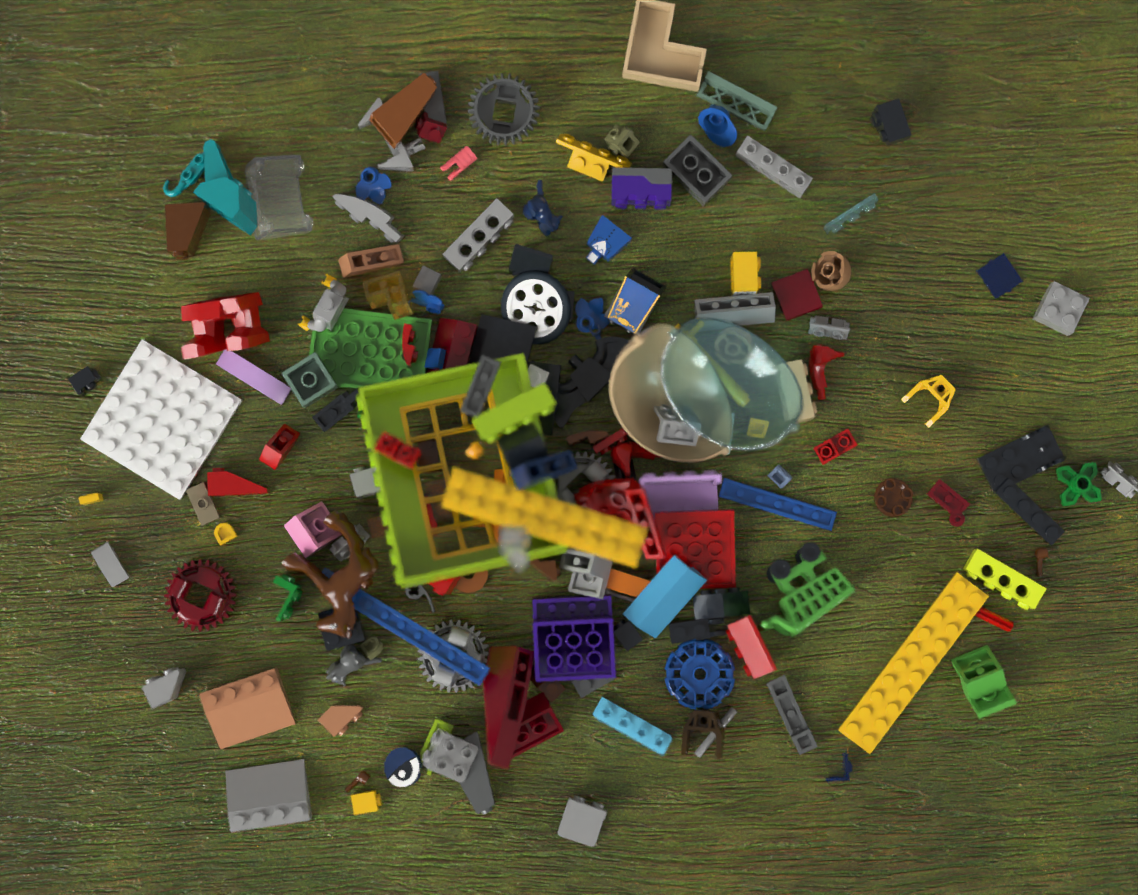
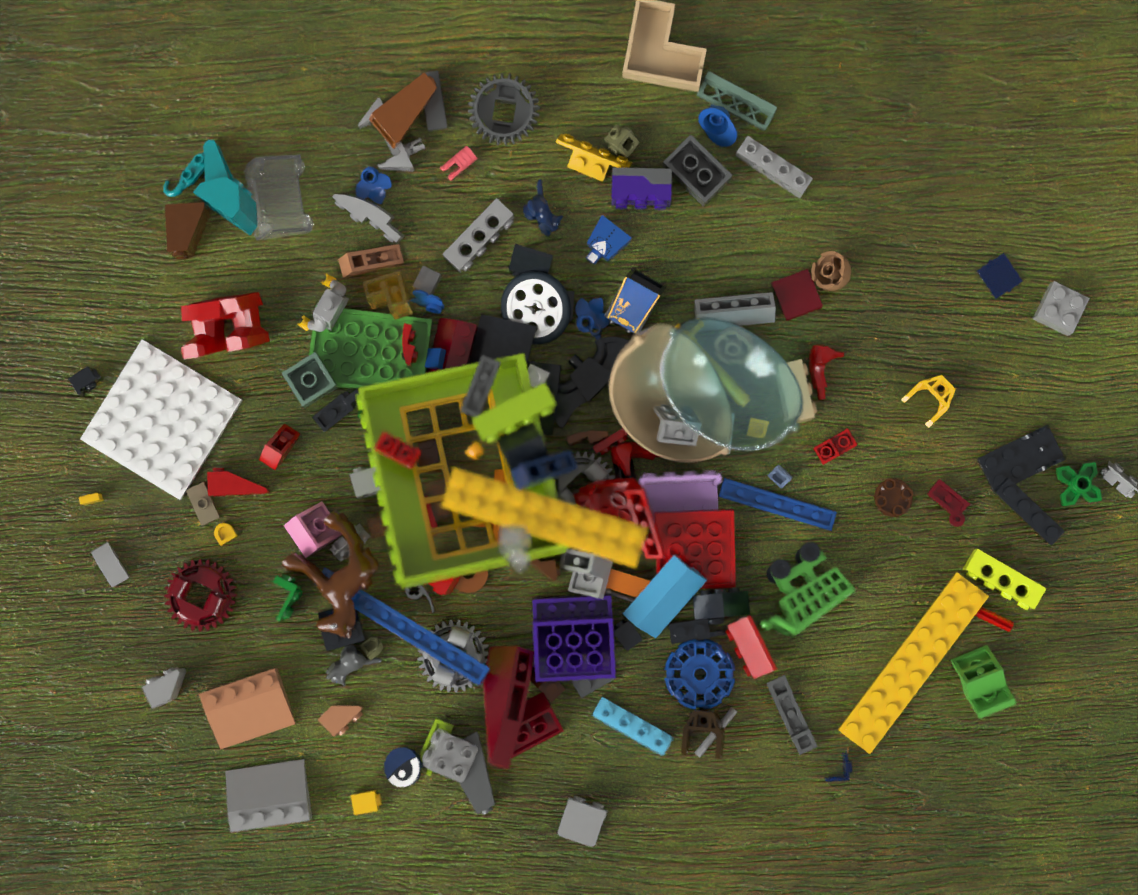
lavender slope [216,350,292,405] -> none
reddish brown hand [344,771,370,793] -> none
dark red bracket [415,112,447,144] -> none
yellow brick [730,252,761,296] -> none
light grey hinge [808,315,850,340] -> none
clear light blue plate [823,193,879,234] -> none
black brick [870,98,912,146] -> none
reddish brown hand [1034,547,1048,576] -> none

